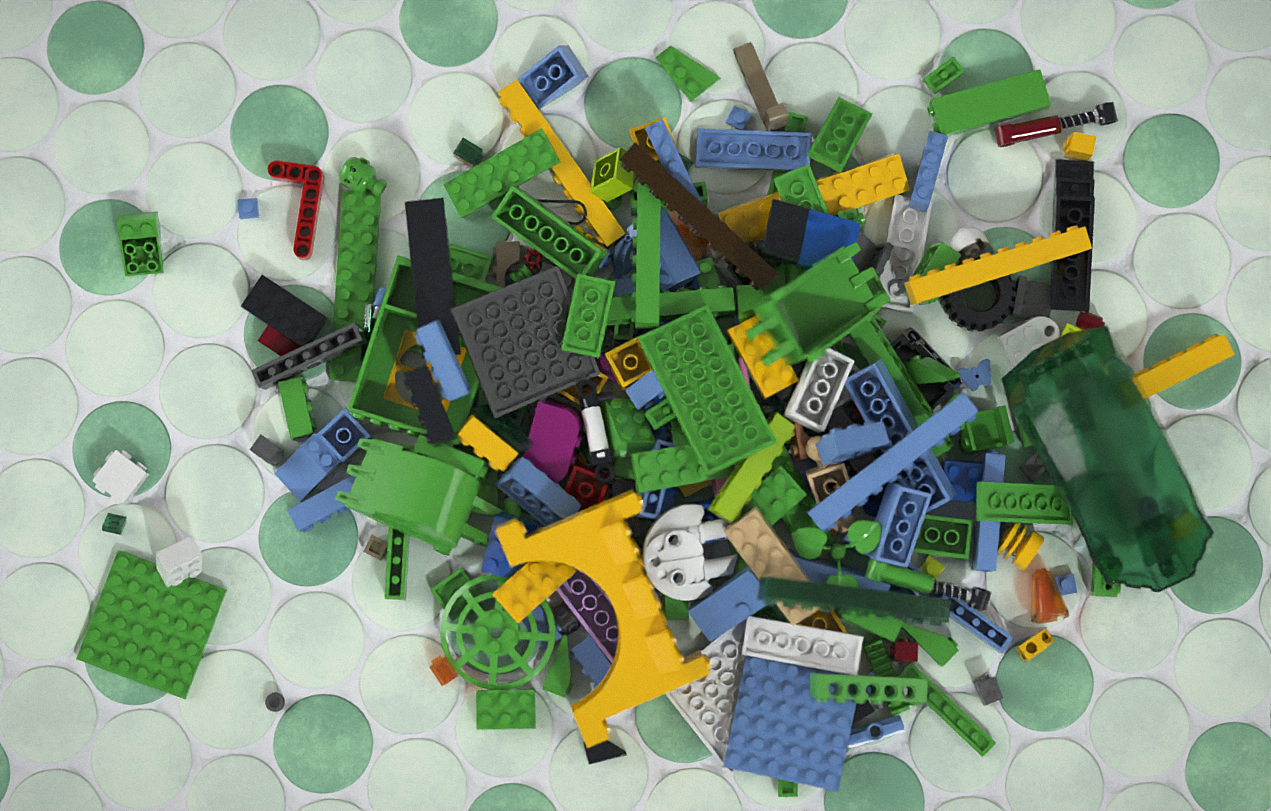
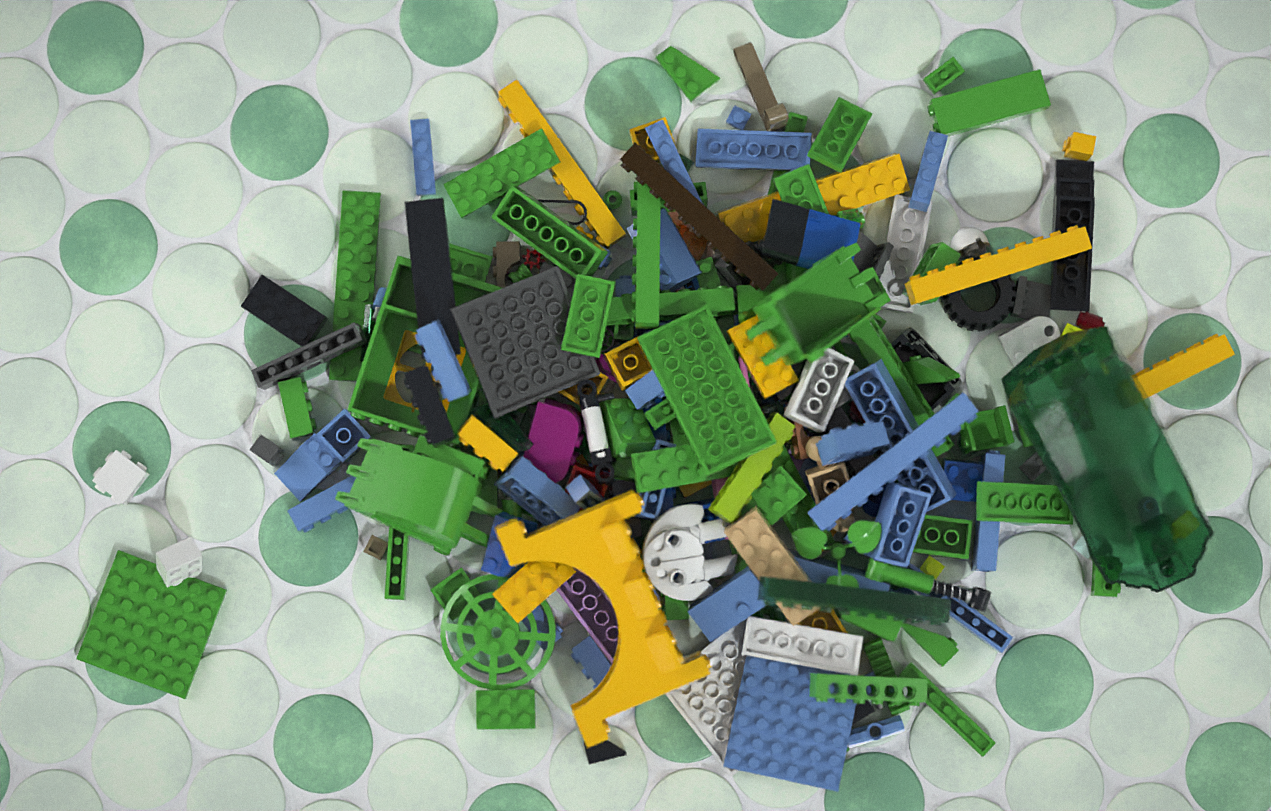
clear green plate [102,513,127,535] -> none
bright green slope [117,211,164,276] -> none
medium blue plate [238,198,259,219] -> none
dark red slope [258,325,300,356] -> none
flat silver plate [265,692,285,712] -> none
red beam [267,161,324,261] -> none
bright green piece [339,157,387,196] -> none
clear orange brick [430,655,459,686] -> none
clear green brick [453,138,484,168] -> none
medium blue slope [518,45,589,110] -> none
bright green slope [542,634,573,697] -> none
dark grey bracket [552,601,582,636] -> none
lime brick [590,147,635,202] -> none
medium blue hat [612,234,637,279] -> none
bright green plate [778,779,798,797] -> none
dark red brick [889,638,918,662] -> none
medium blue animal [957,359,991,391] -> none
flat silver brick [974,674,1003,706] -> none
piece [994,102,1118,148] -> none
yellow wheel [997,522,1045,571] -> none
yellow leg [1014,628,1055,662] -> none
clear orange cone [1030,568,1069,623] -> none
medium blue plate [1054,574,1077,596] -> none
none -> medium blue plate [410,118,436,196]
none -> medium blue slope [566,475,606,510]

